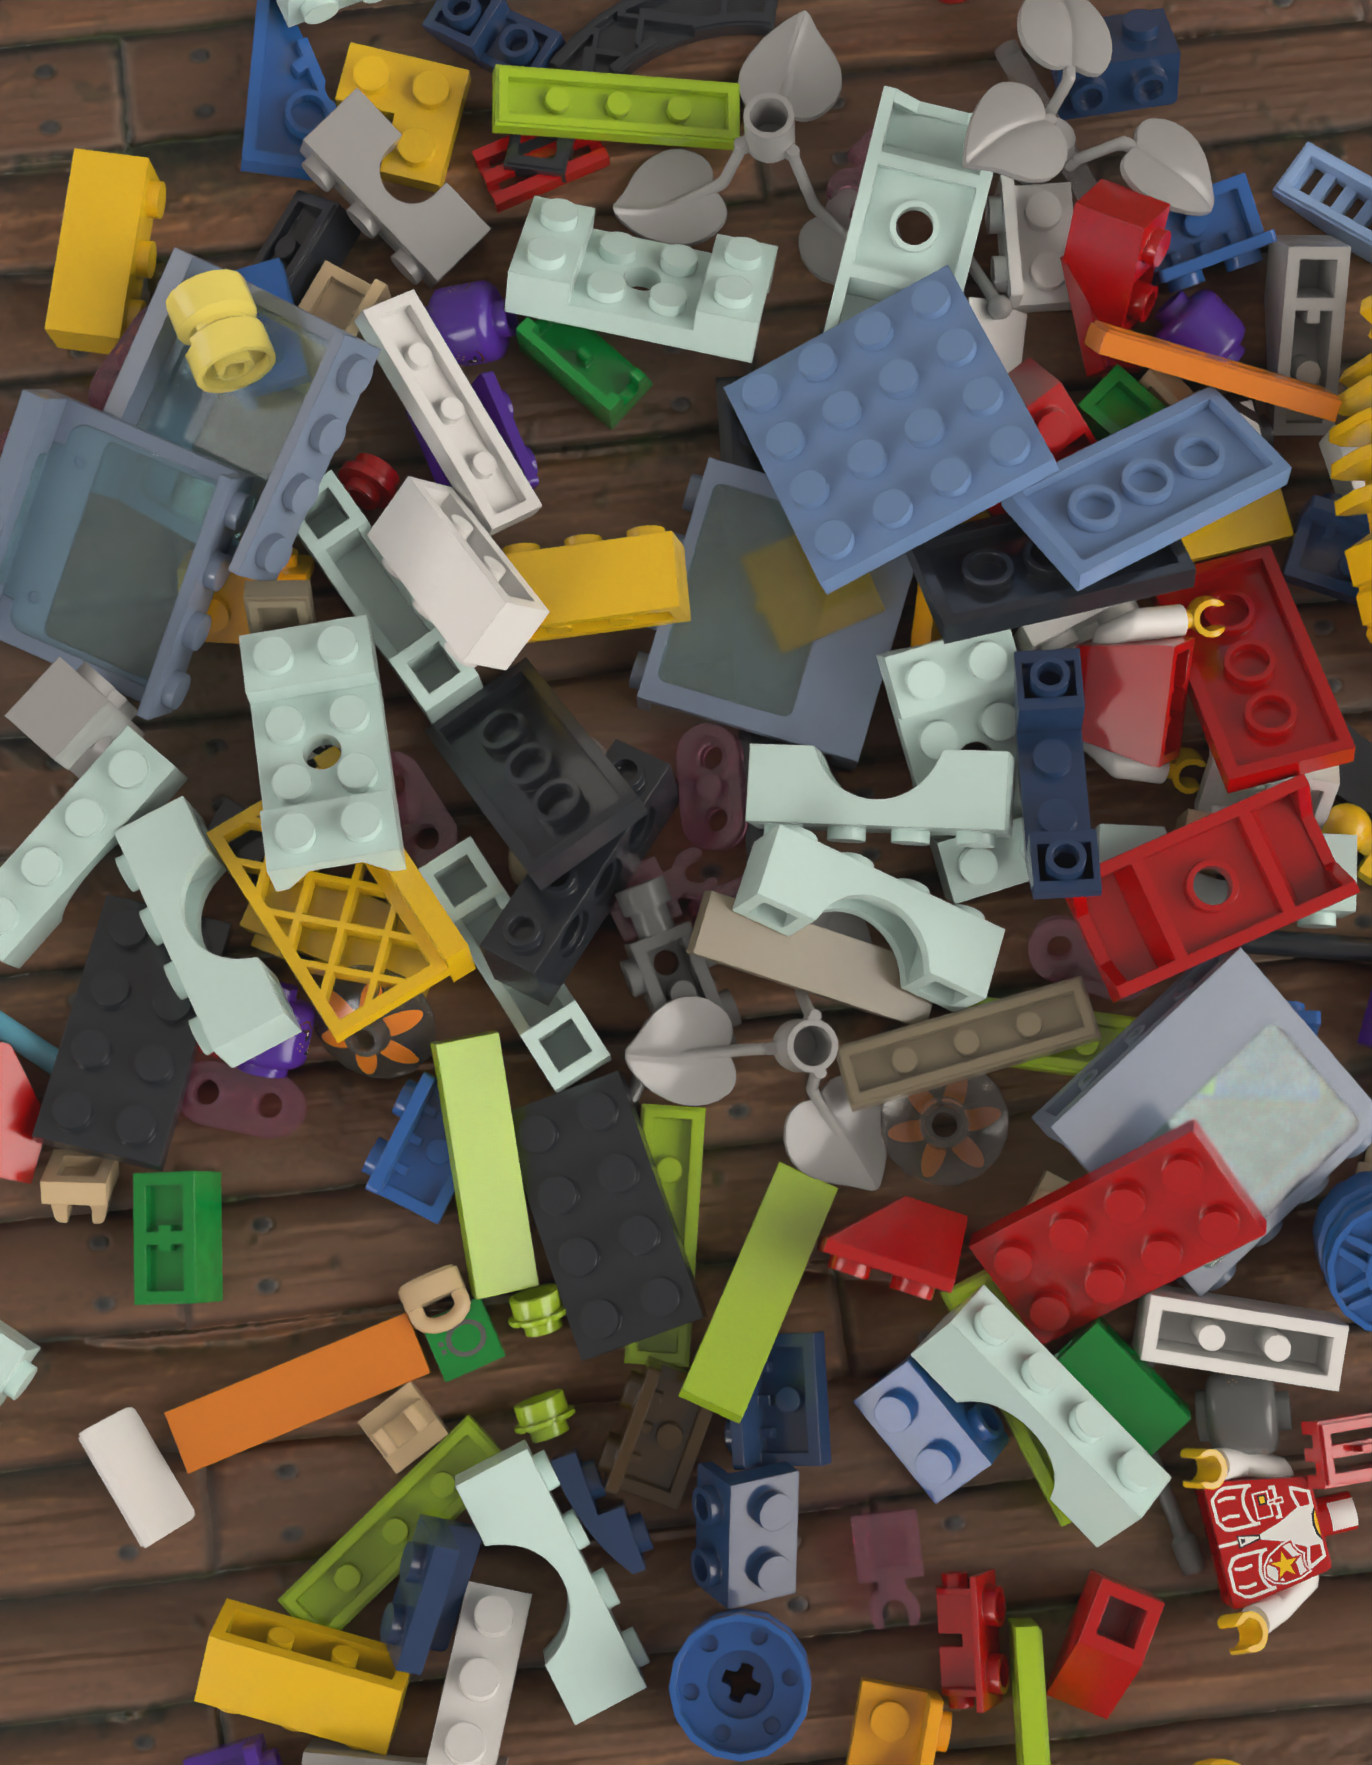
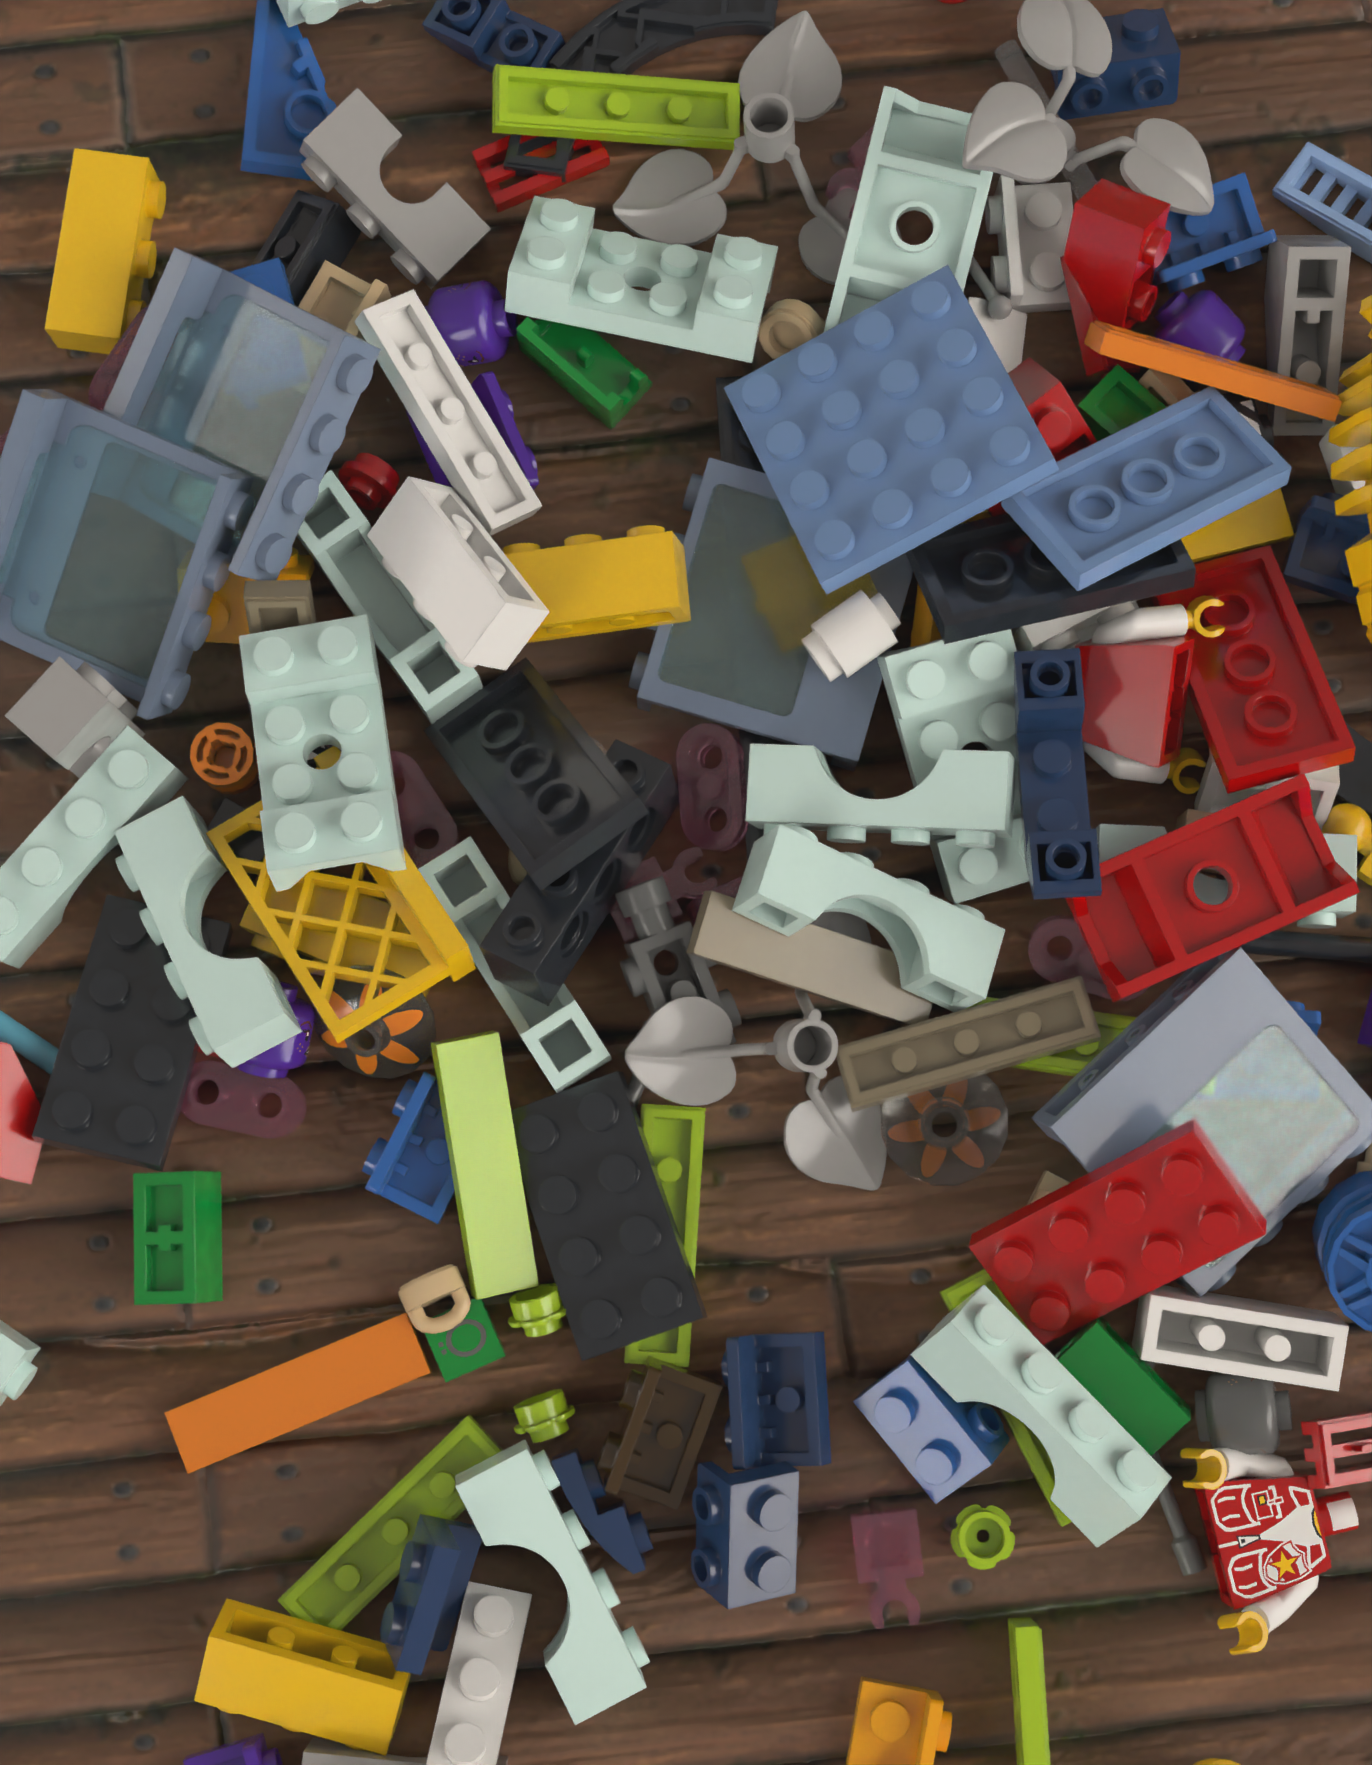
tan tile [40,1149,119,1224] -> none
white slope [78,1407,195,1548] -> none
light yellow wheel [166,269,276,393] -> none
yellow plate [335,42,471,193] -> none
tan tile [358,1381,450,1474] -> none
blue wheel [669,1607,811,1762] -> none
lime tile [678,1162,838,1423] -> none
red slope [817,1196,968,1301] -> none
red hinge [935,1568,1010,1713] -> none
red slope [1046,1569,1165,1720] -> none
none -> orange wheel [190,722,259,795]
none -> tan tile [758,299,826,360]
none -> white brick [801,589,901,682]
none -> lime plate [950,1504,1015,1570]

